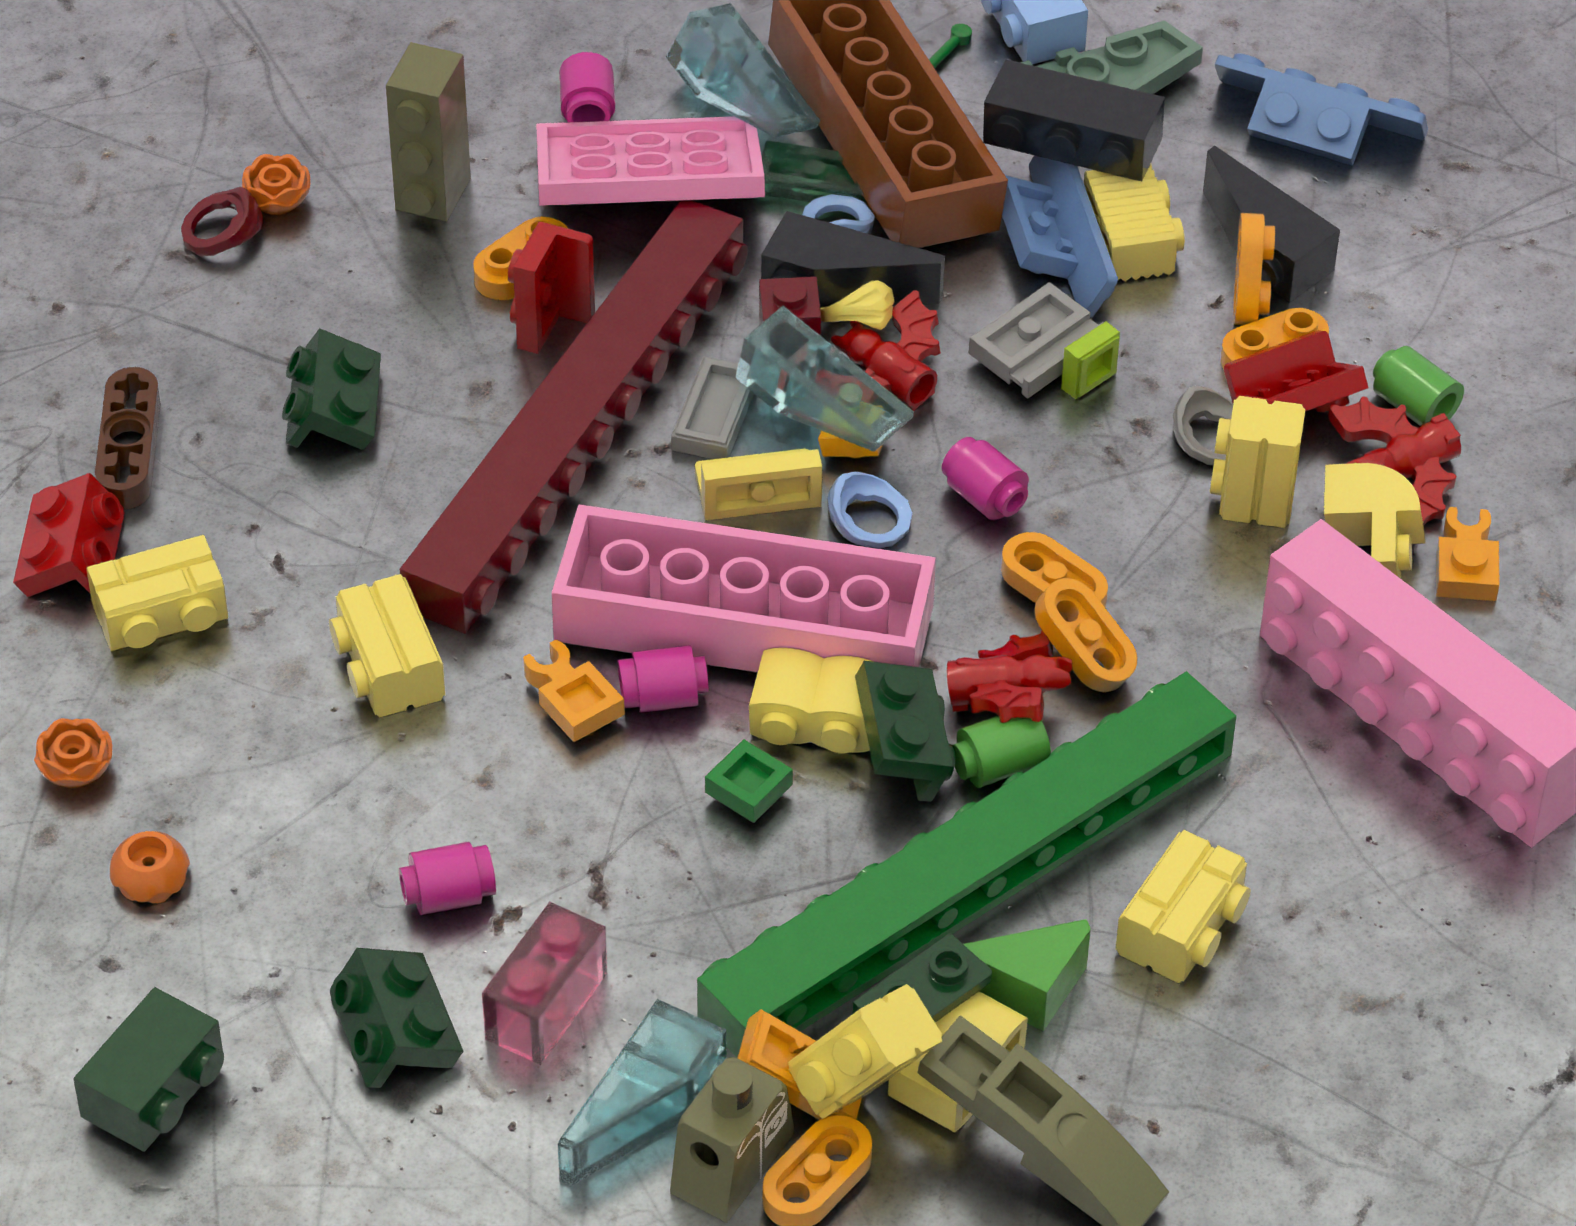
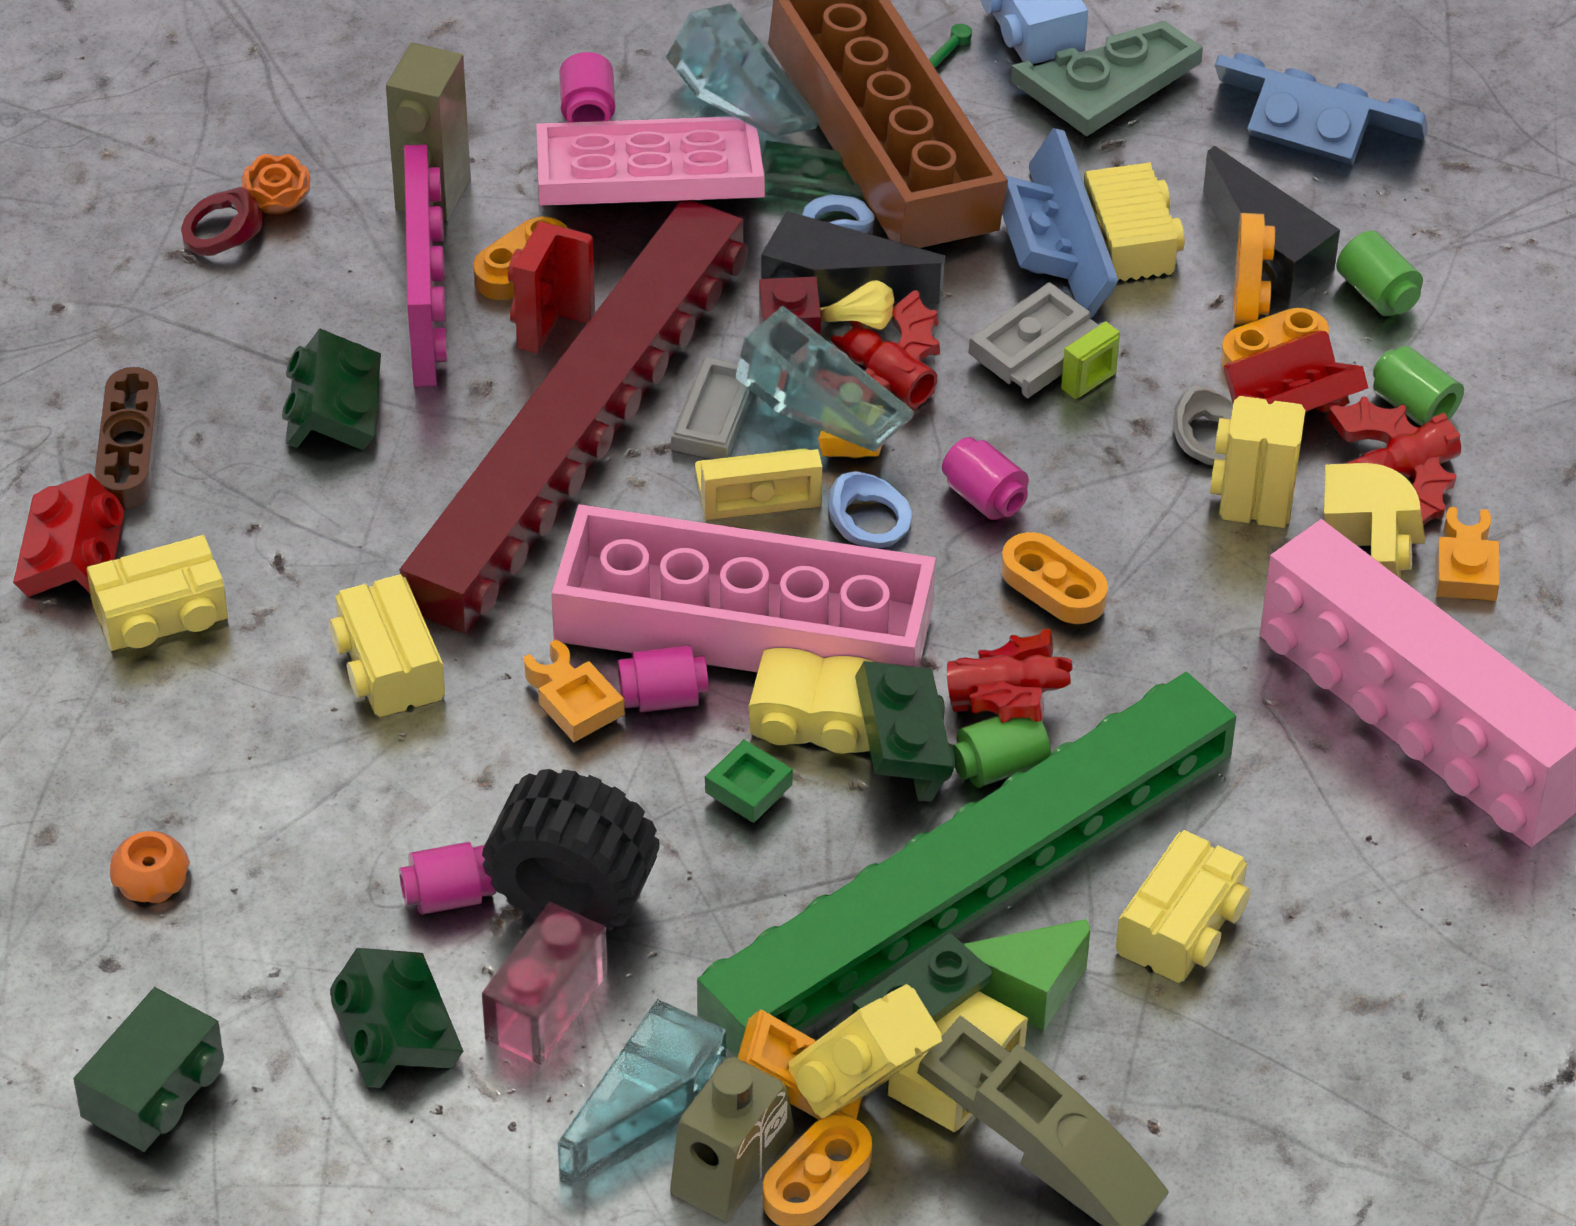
orange plate [34,718,112,788] -> none
black brick [983,59,1165,182] -> none
light orange plate [1035,578,1137,692] -> none
none -> dark pink plate [404,144,447,387]
none -> black tyre [482,769,660,934]
none -> bright green brick [1336,230,1423,316]

